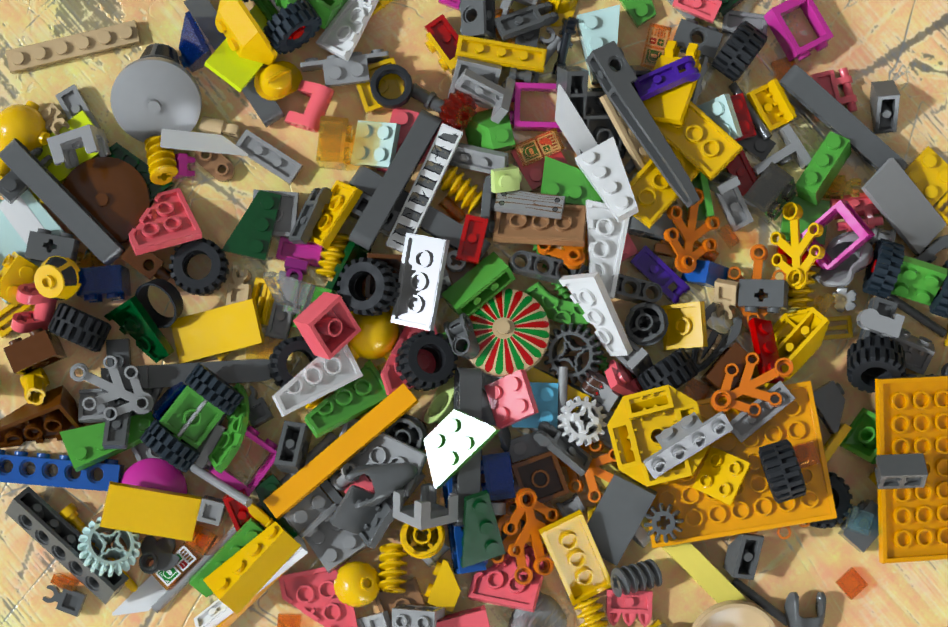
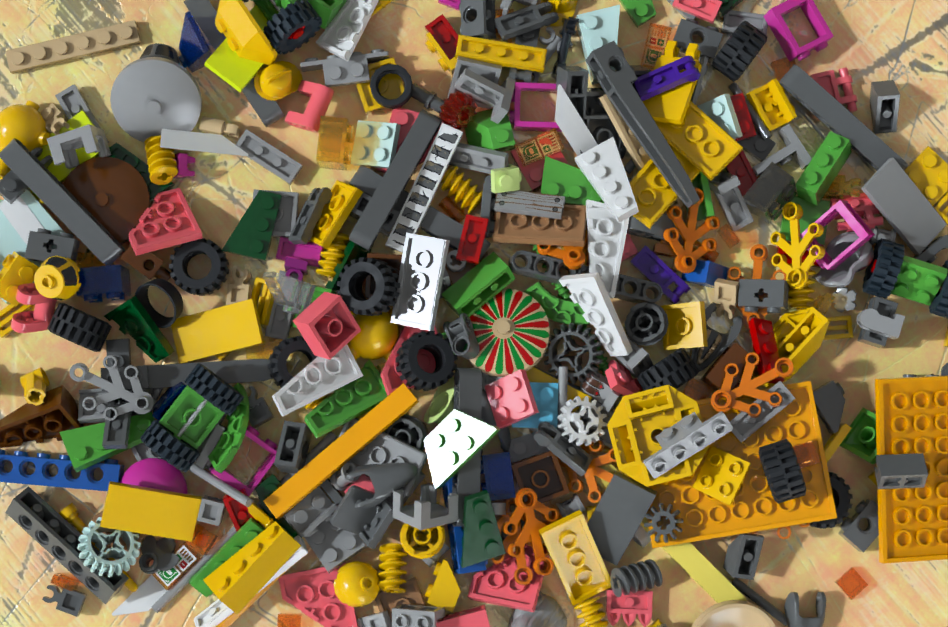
reddish brown brick [3,328,67,375] -> none
medium nougat plate [195,151,235,182] -> none
clear light blue panel [844,506,874,536] -> none
black tyre [847,336,906,393] -> none
dark grey bar [887,294,948,338] -> none
light grey bracket [890,328,935,375] -> none

